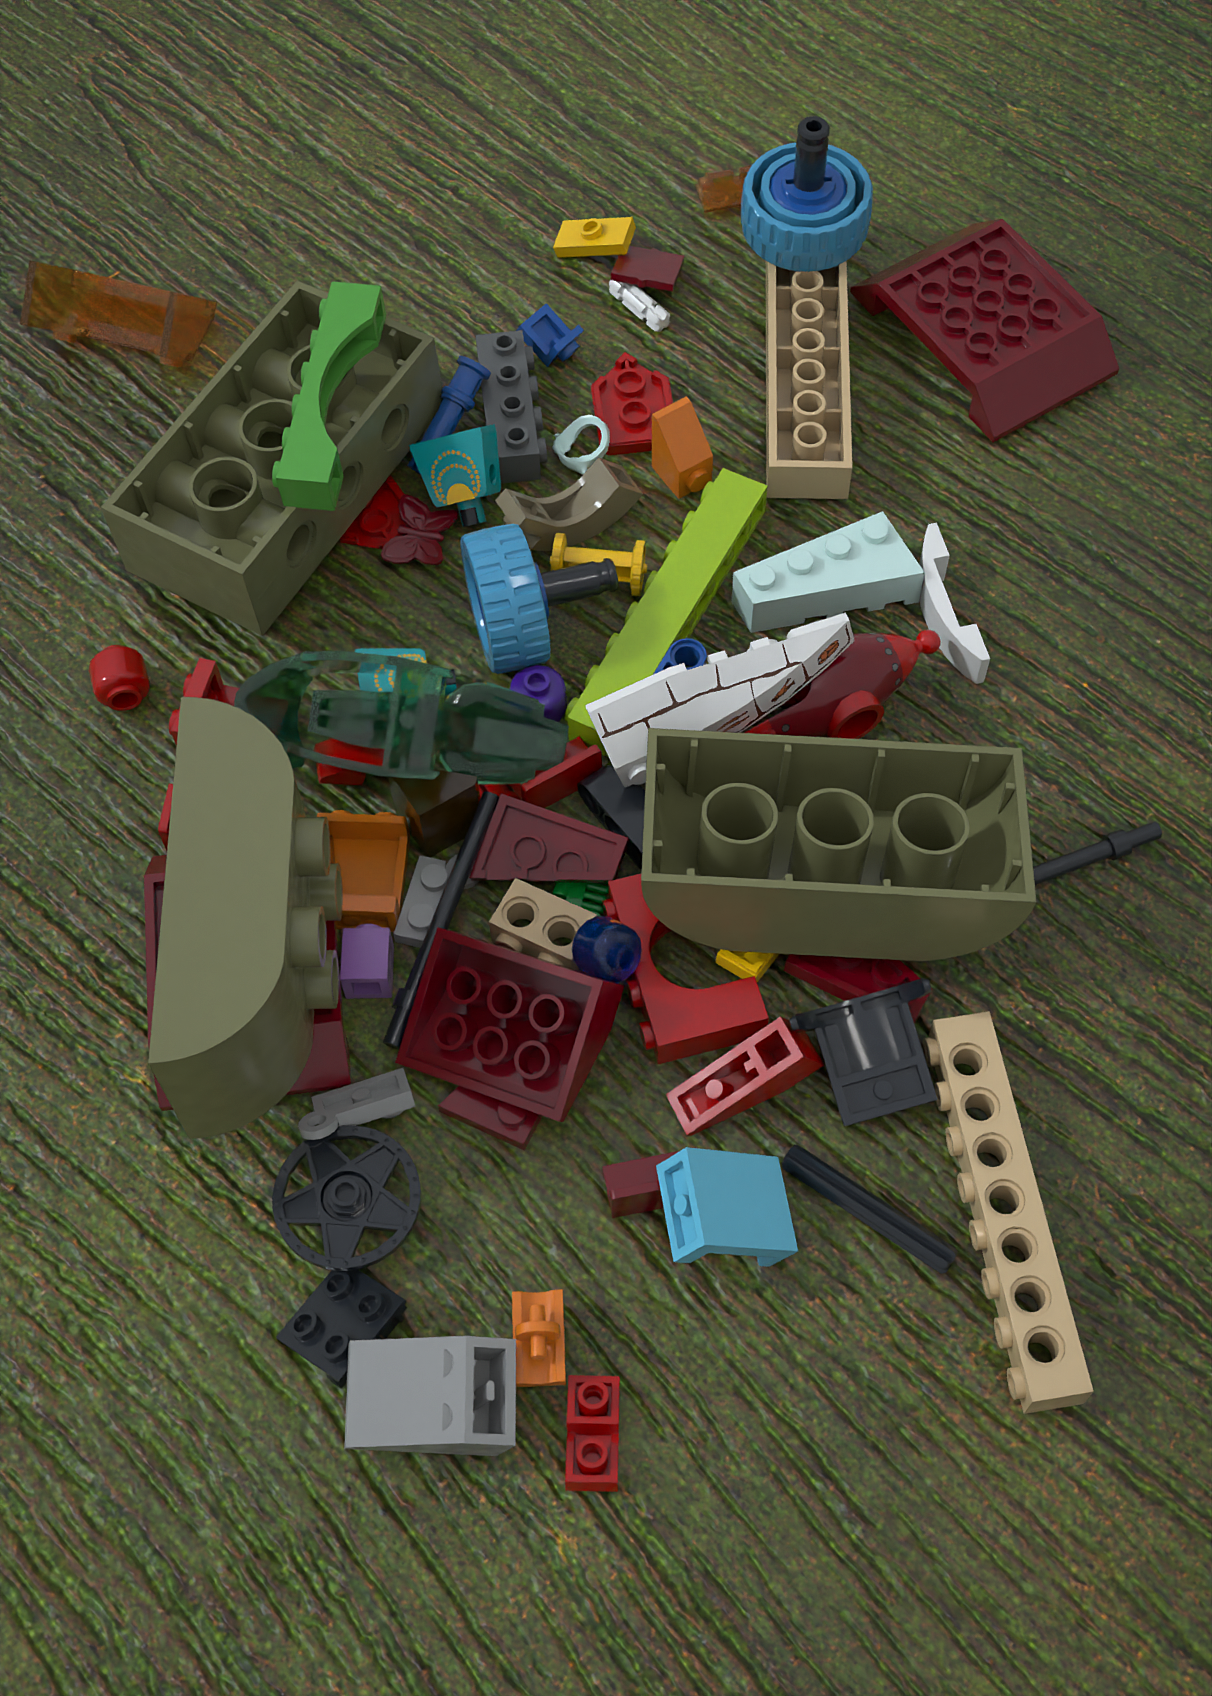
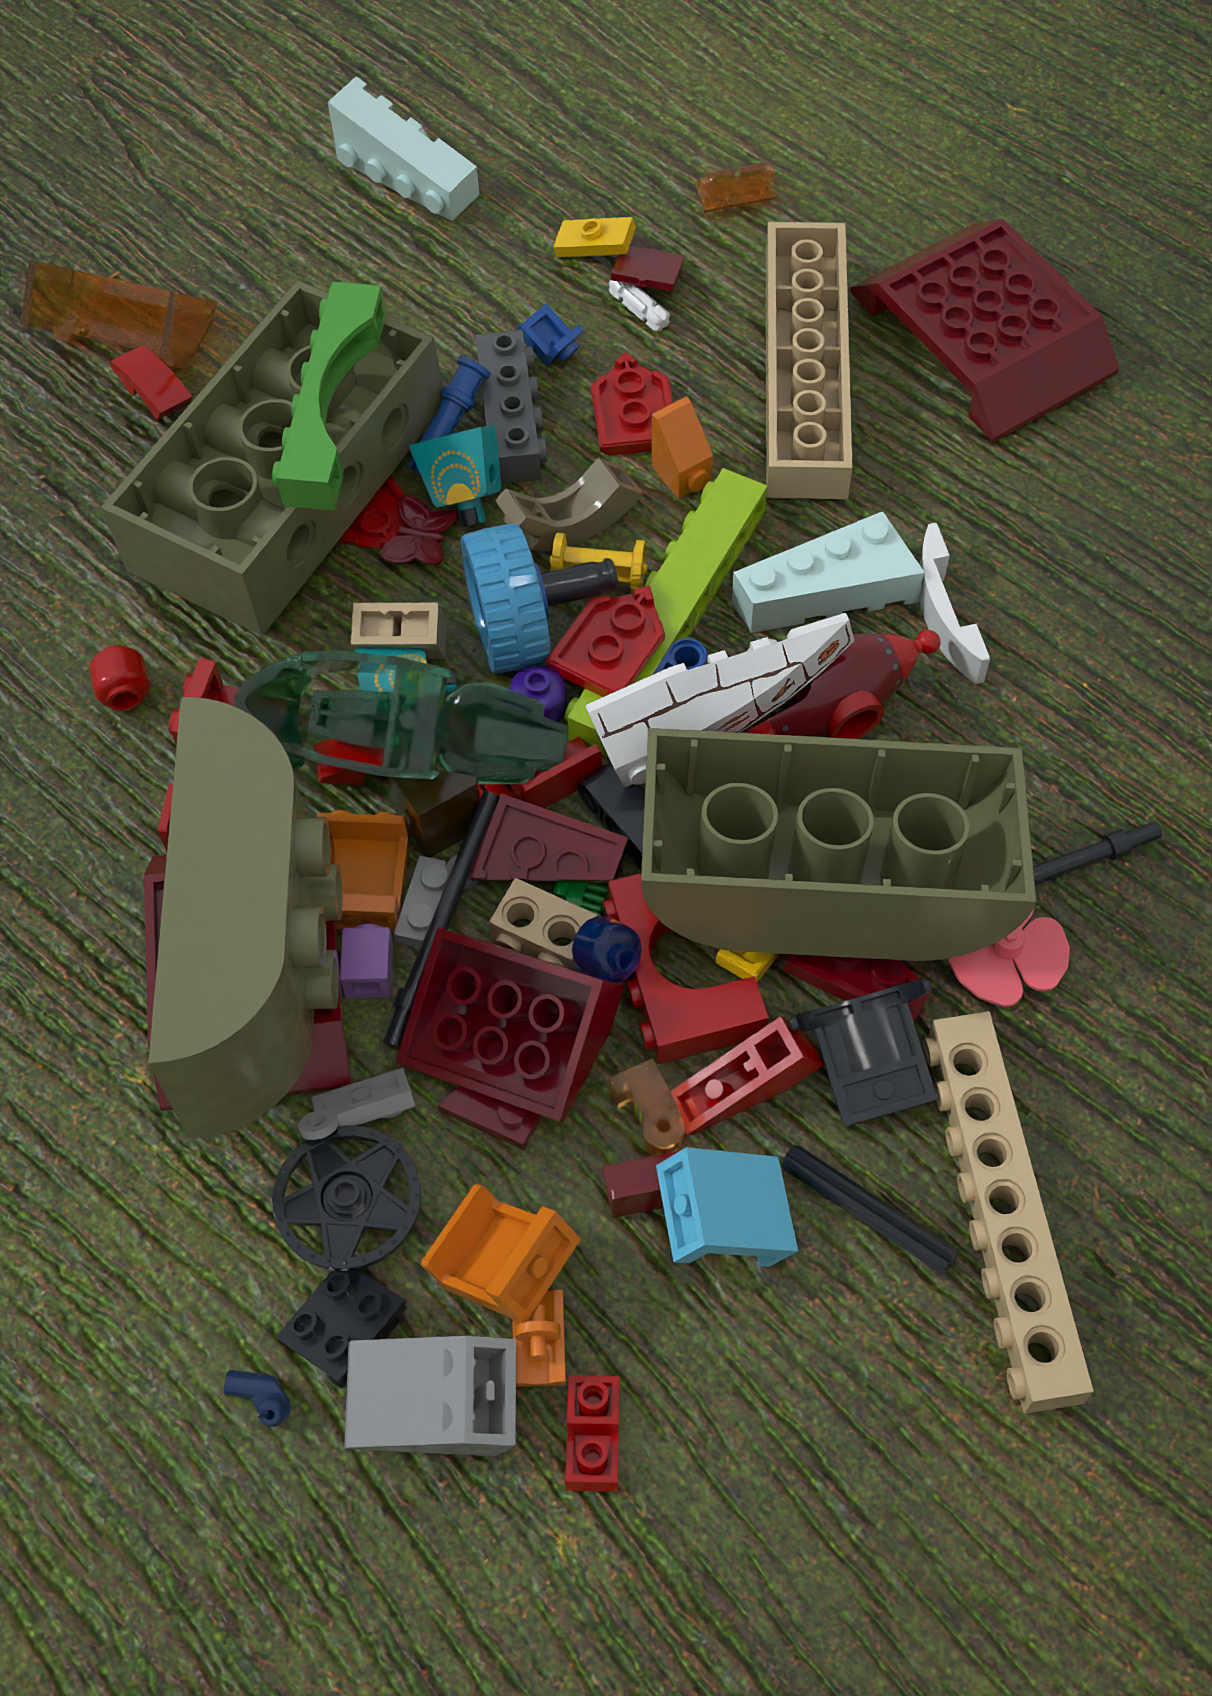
light aqua piece [552,415,610,475] -> none
dark azure wheel [741,116,873,272] -> none
none -> red slope [109,345,192,421]
none -> dark blue arm [224,1370,291,1427]
none -> light aqua wedge [328,76,479,221]
none -> tan brick [351,603,447,659]
none -> orange panel [421,1184,581,1323]
none -> red tile [545,586,665,697]
none -> clear orange leg [609,1058,685,1156]
none -> coral piece [947,908,1070,1007]

